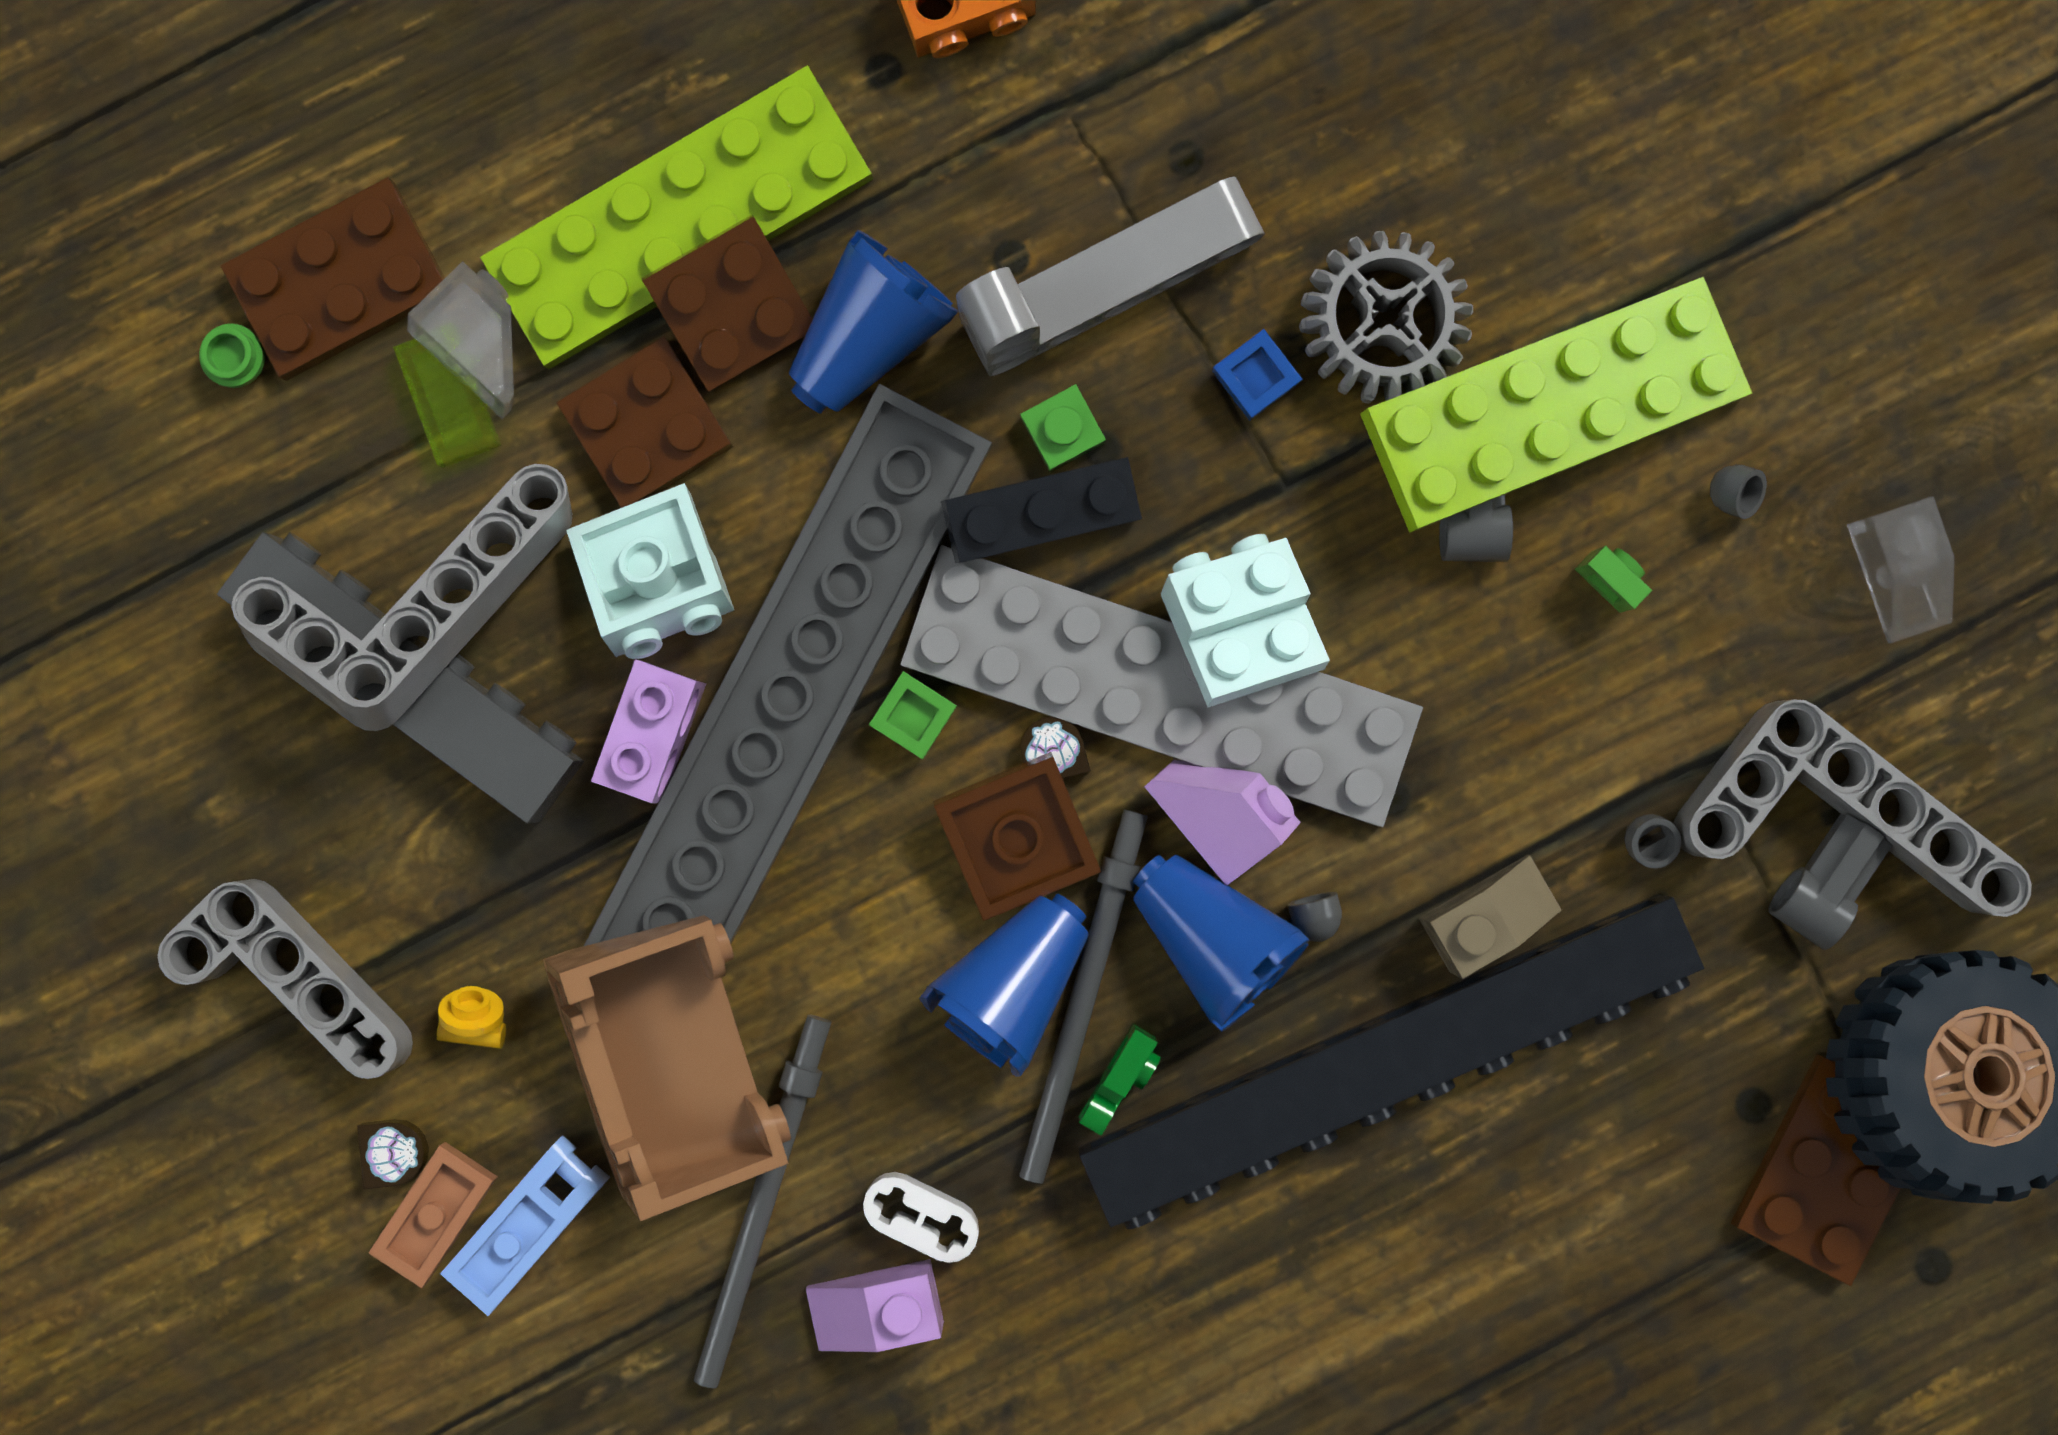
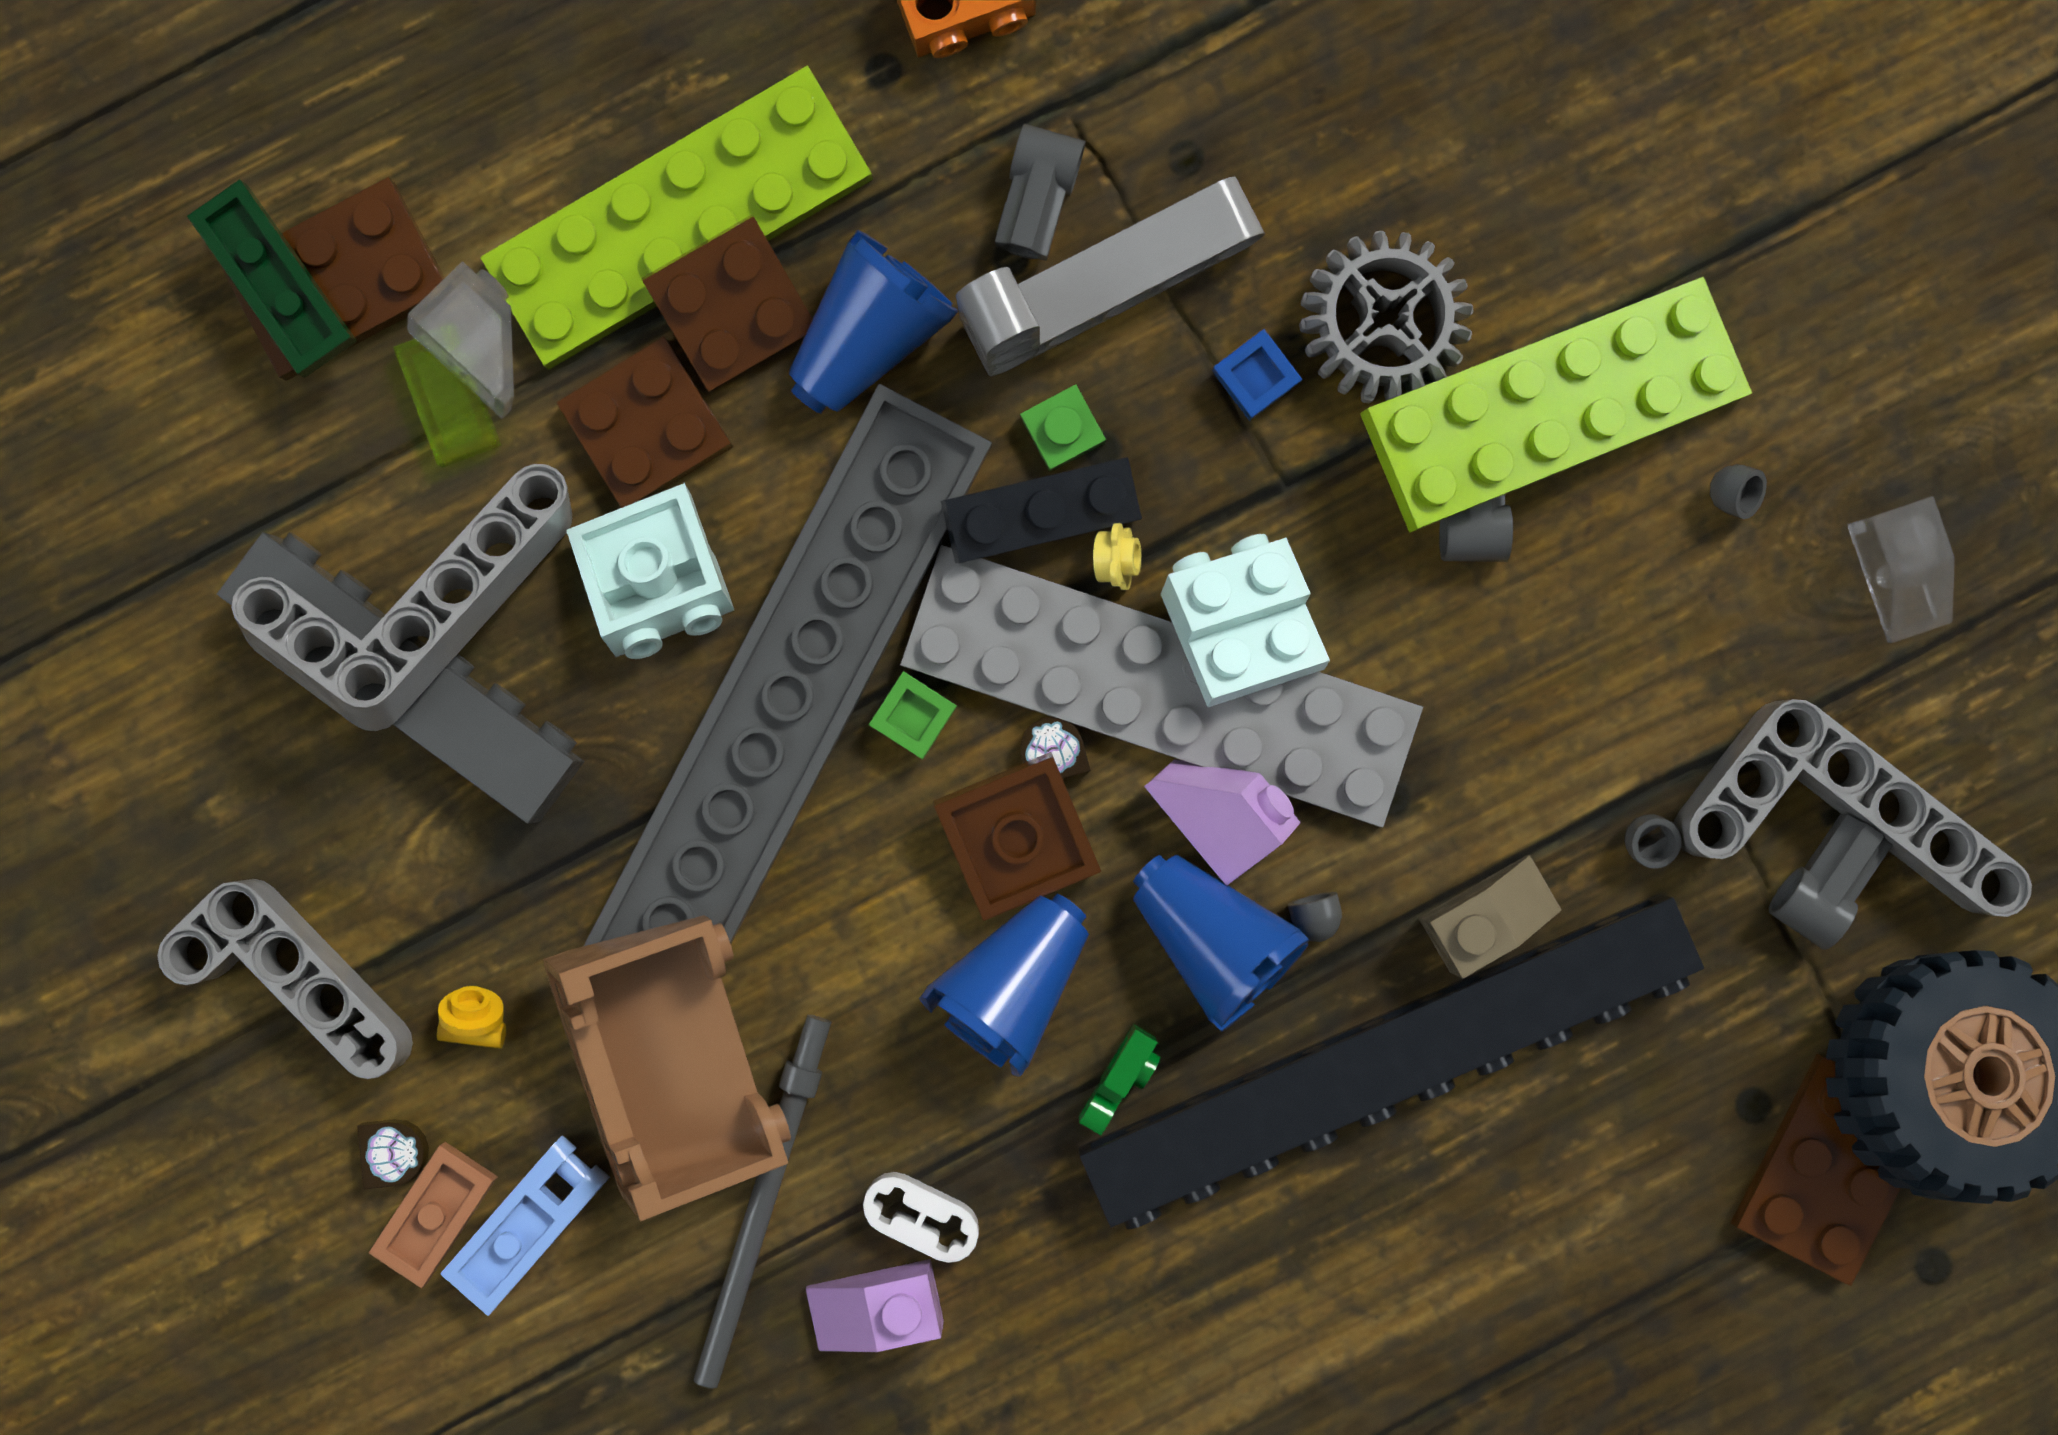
bright green plate [199,324,265,388] -> none
lavender brick [591,659,706,803] -> none
dark grey bar [1019,809,1148,1184] -> none
bright green plate [1574,546,1652,613] -> none
none -> dark green plate [187,179,357,378]
none -> dark grey piece [995,124,1086,261]
none -> light yellow plate [1093,523,1142,590]

